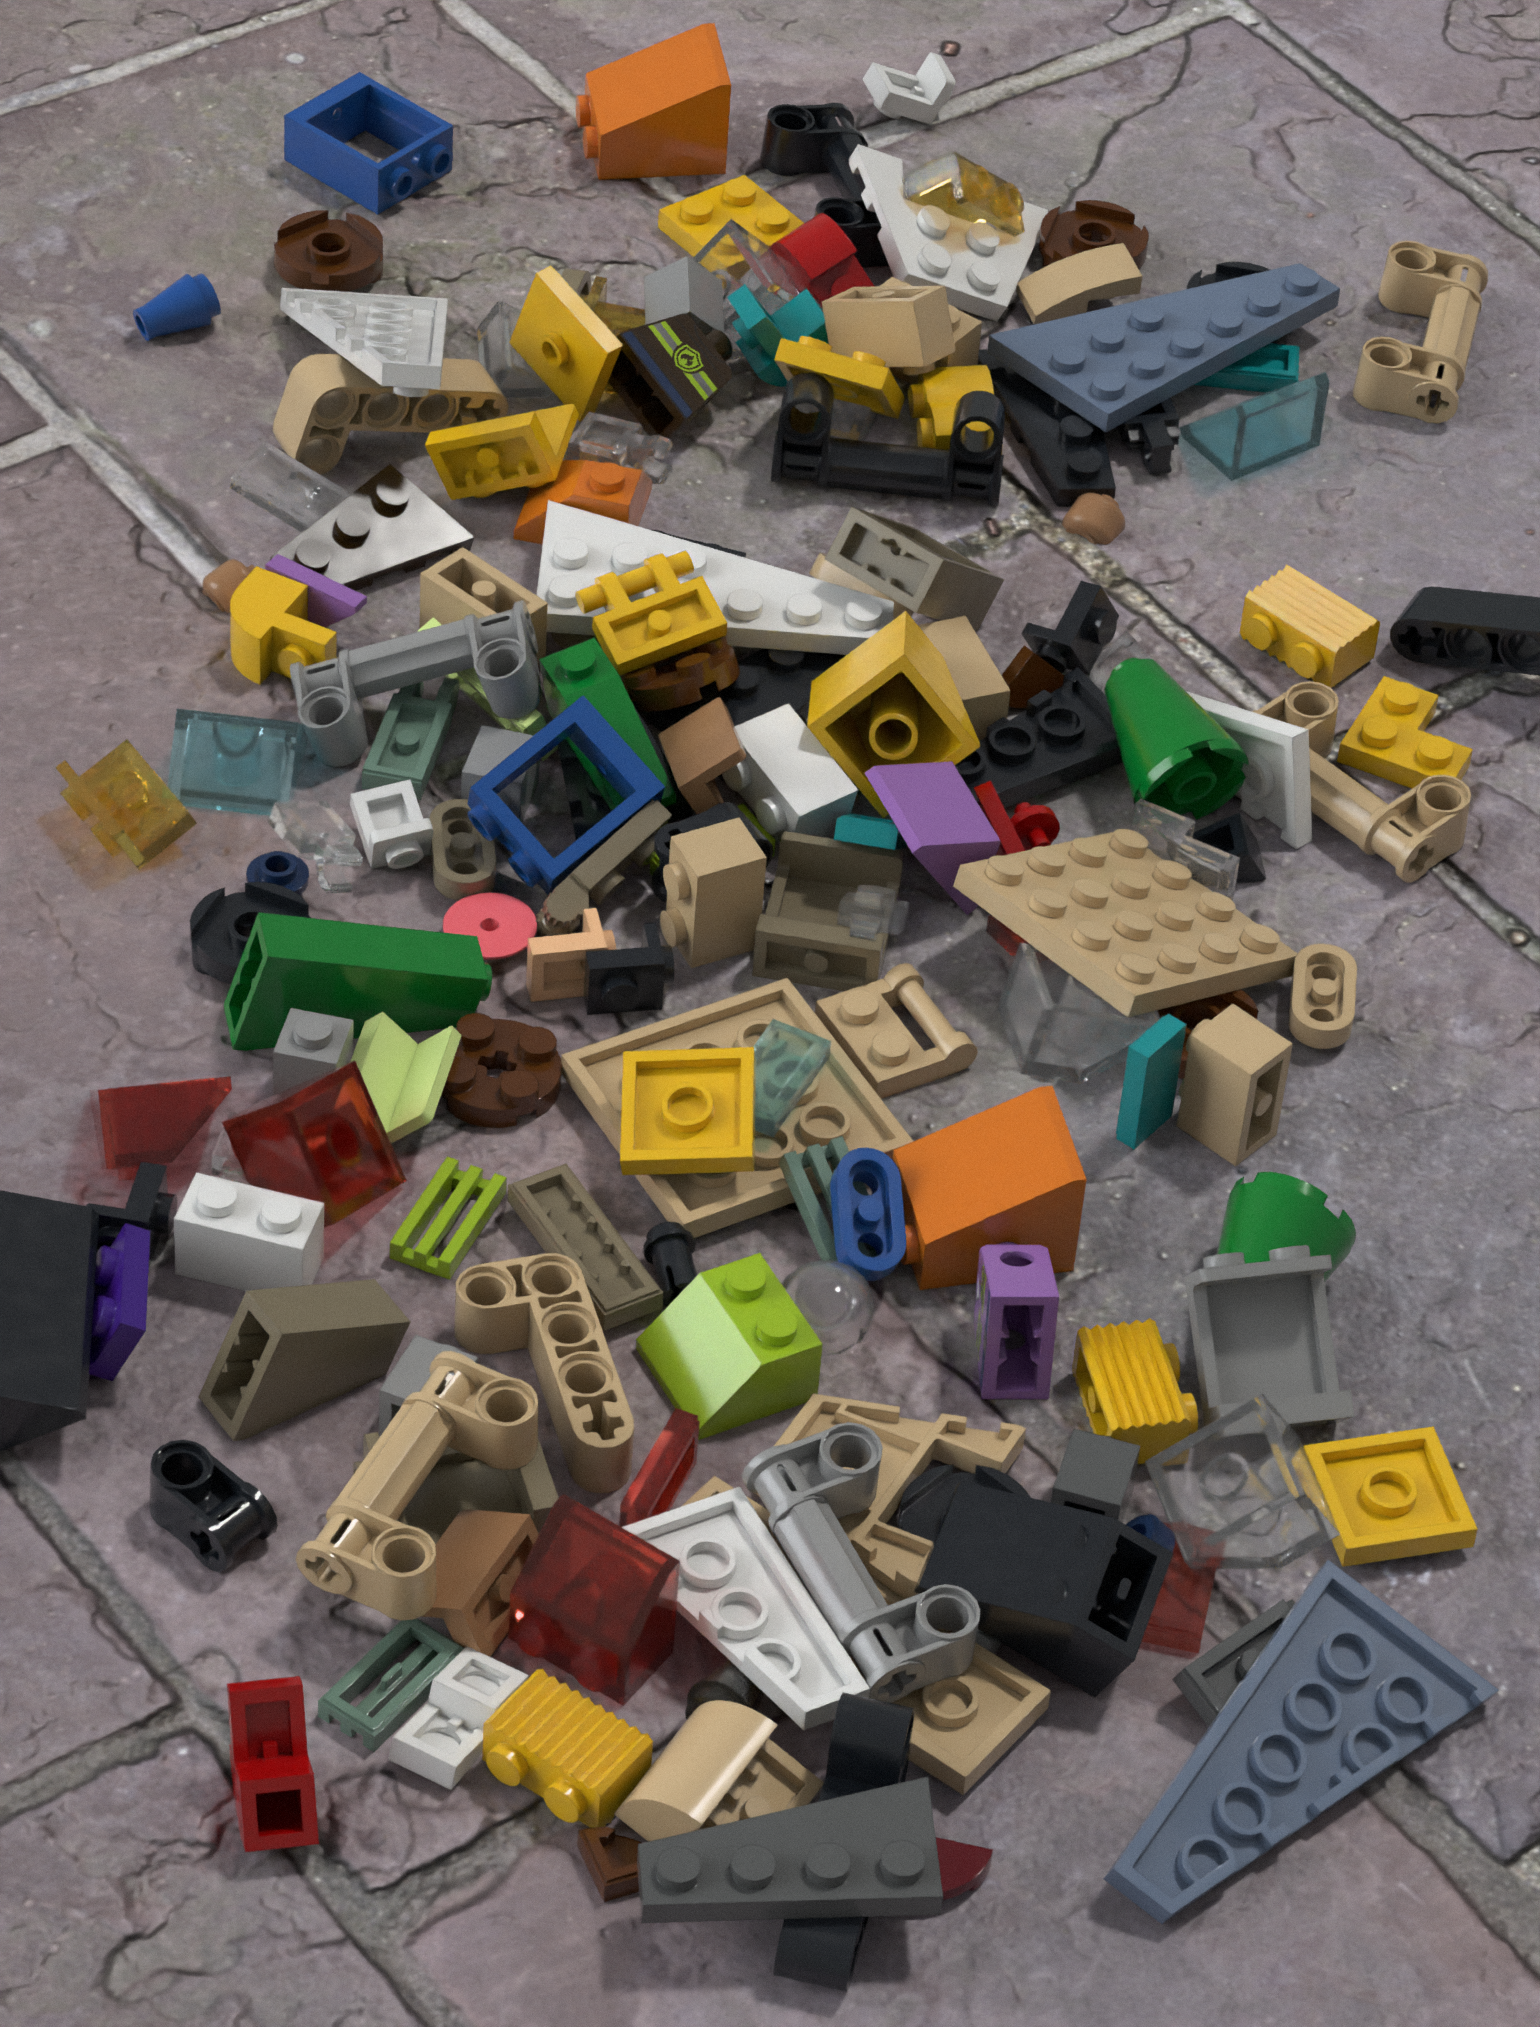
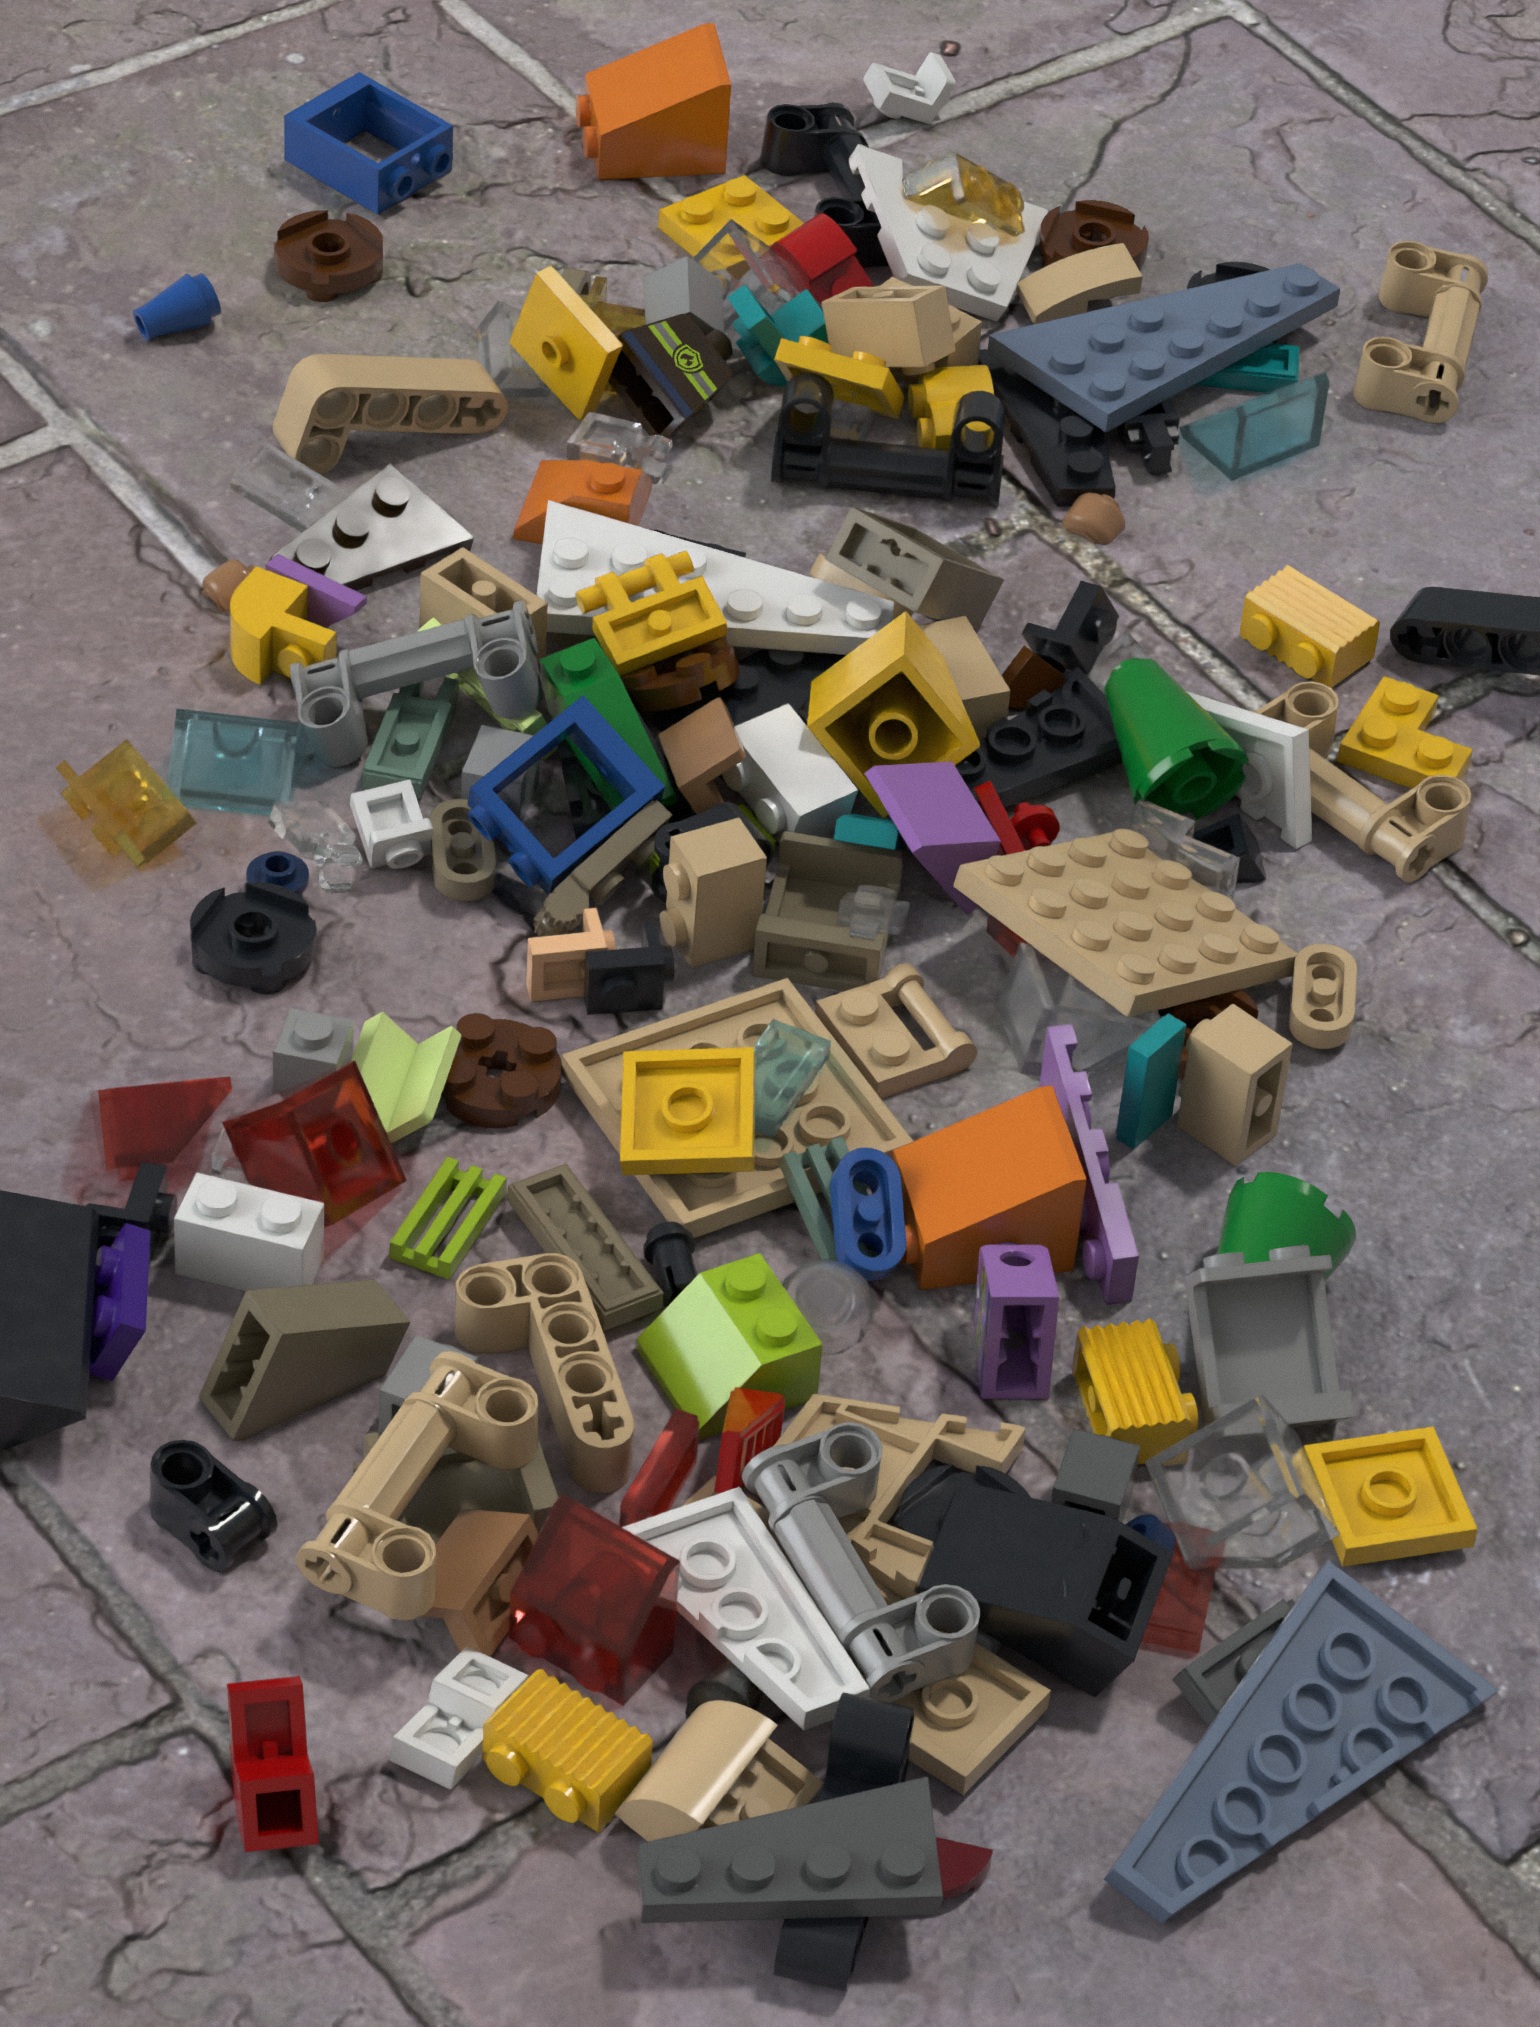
green slope [223,912,492,1051] -> none
white wing [280,288,448,397] -> none
sand green tile [318,1618,464,1752] -> none
yellow bracket [425,404,579,500] -> none
coral piece [443,892,537,960] -> none
reddish brown tile [577,1827,641,1902] -> none
none -> red slope [714,1387,786,1494]
none -> medium lavender wing [1039,1024,1139,1305]

